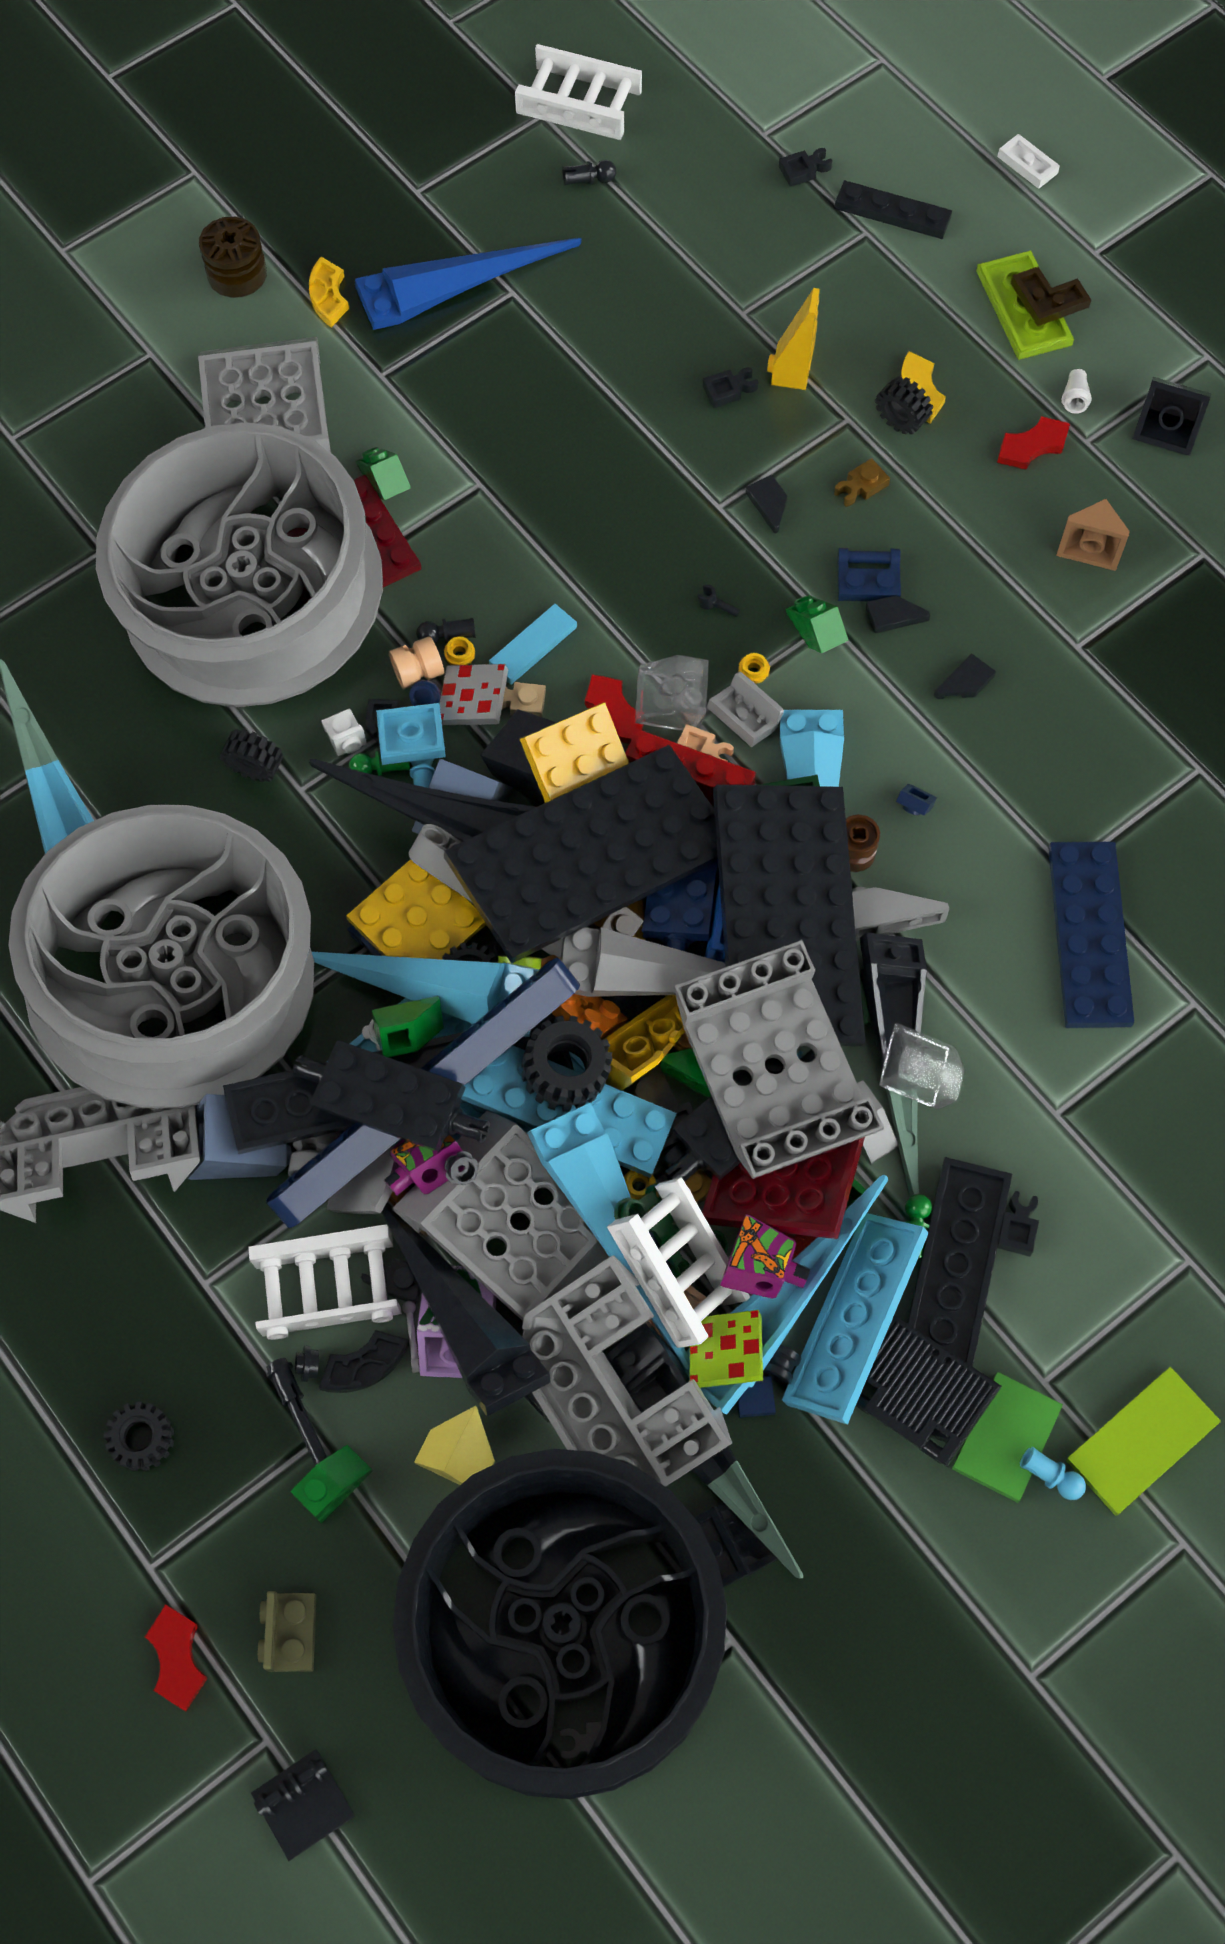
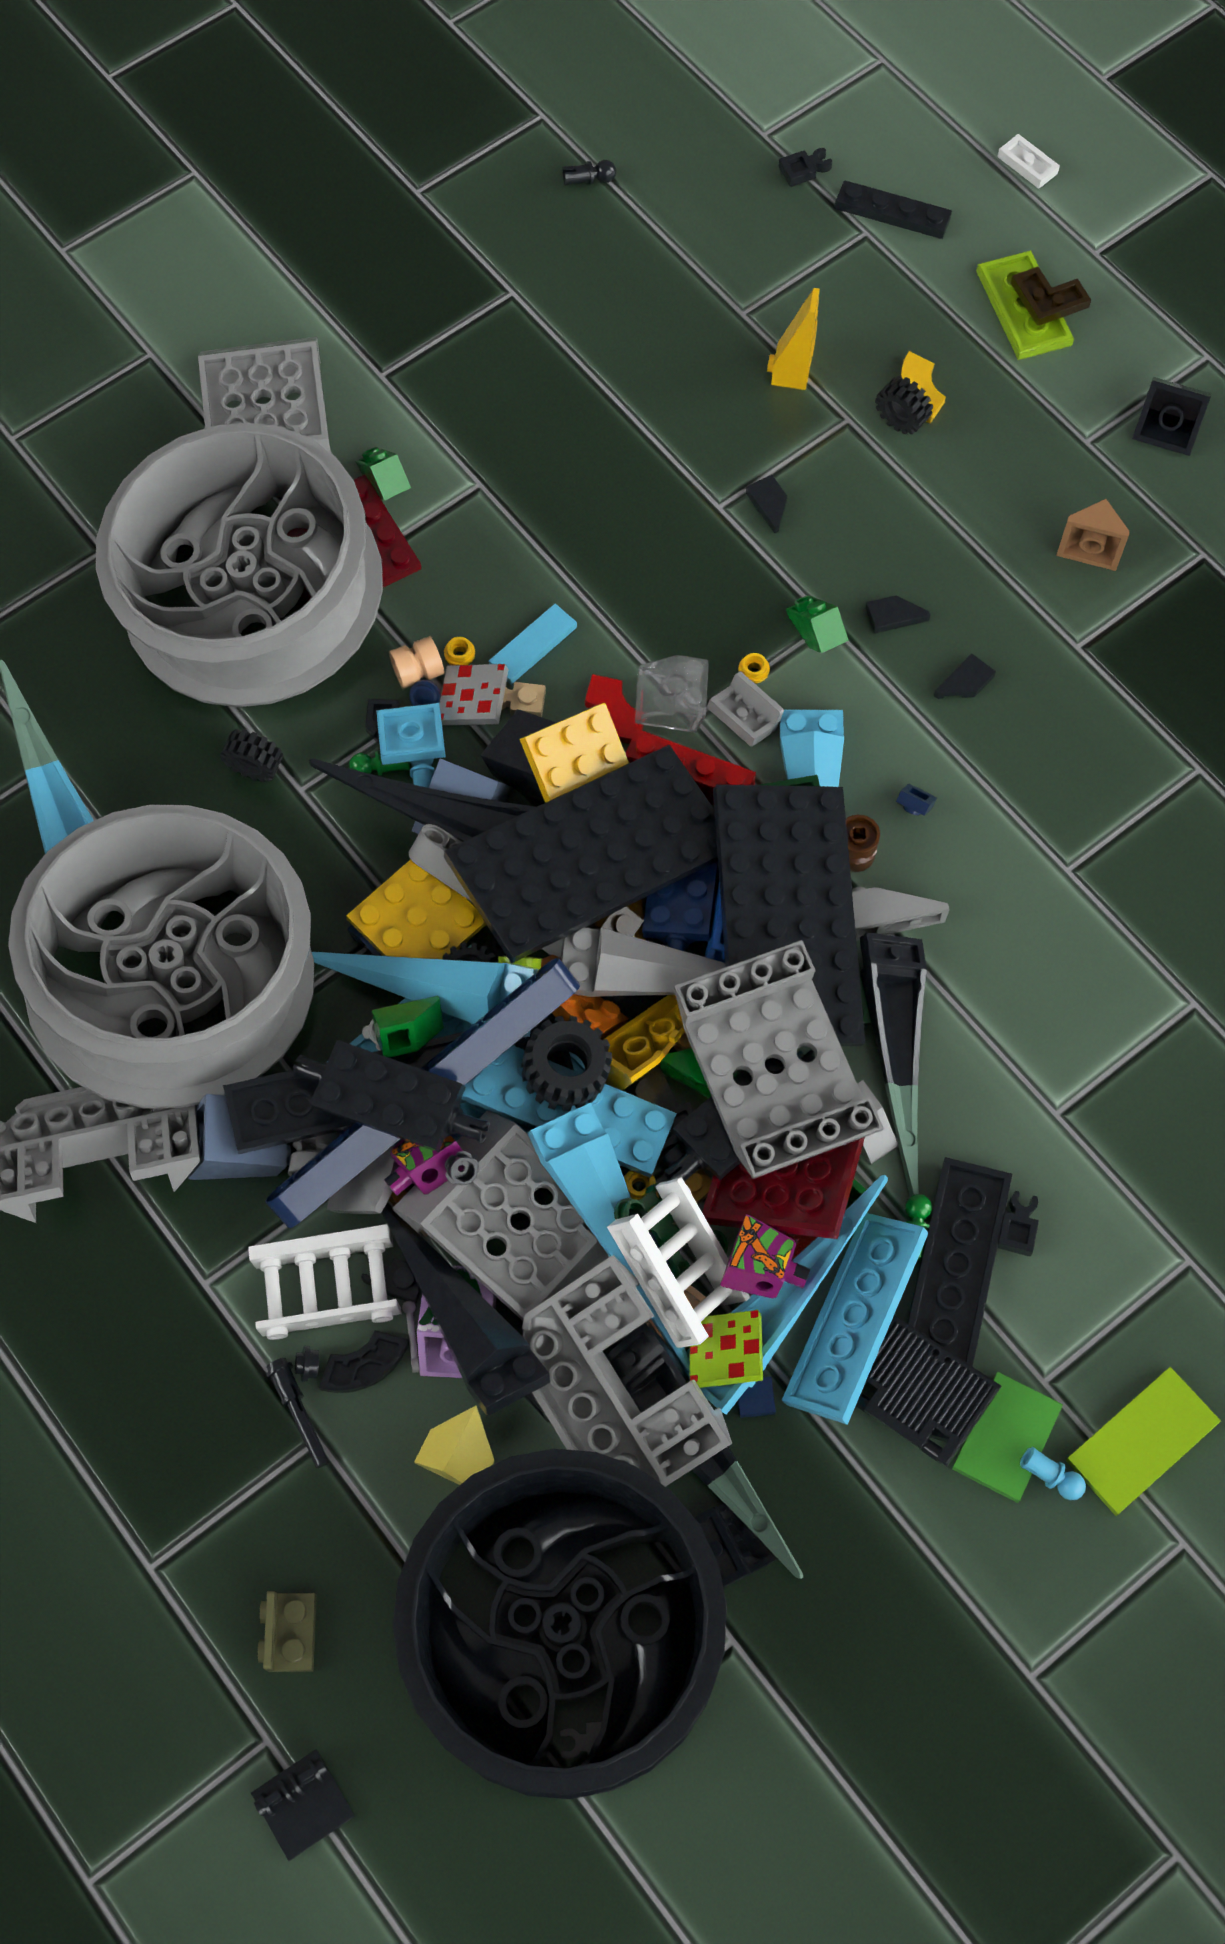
black tyre [104,1401,174,1471] -> none
red tile [145,1605,207,1712] -> none
dark brown wheel [199,216,267,298] -> none
green slope [290,1445,373,1524] -> none
yellow tile [309,257,349,328] -> none
white bracket [321,708,367,756] -> none
blue plate [355,238,582,330] -> none
black pin [416,618,476,644] -> none
white fence [515,44,642,140] -> none
light nougat plate [677,724,734,762] -> none
black hand [698,585,740,617] -> none
black plate [702,367,758,408] -> none
black wheel [763,1345,802,1385] -> none
pearl gold plate [834,458,890,507] -> none
dark blue plate [838,548,901,601] -> none
clear slope [879,1023,965,1109] -> none
red tile [997,416,1070,470] -> none
dark blue plate [1048,842,1135,1028] -> none
white cone [1061,369,1092,413] -> none

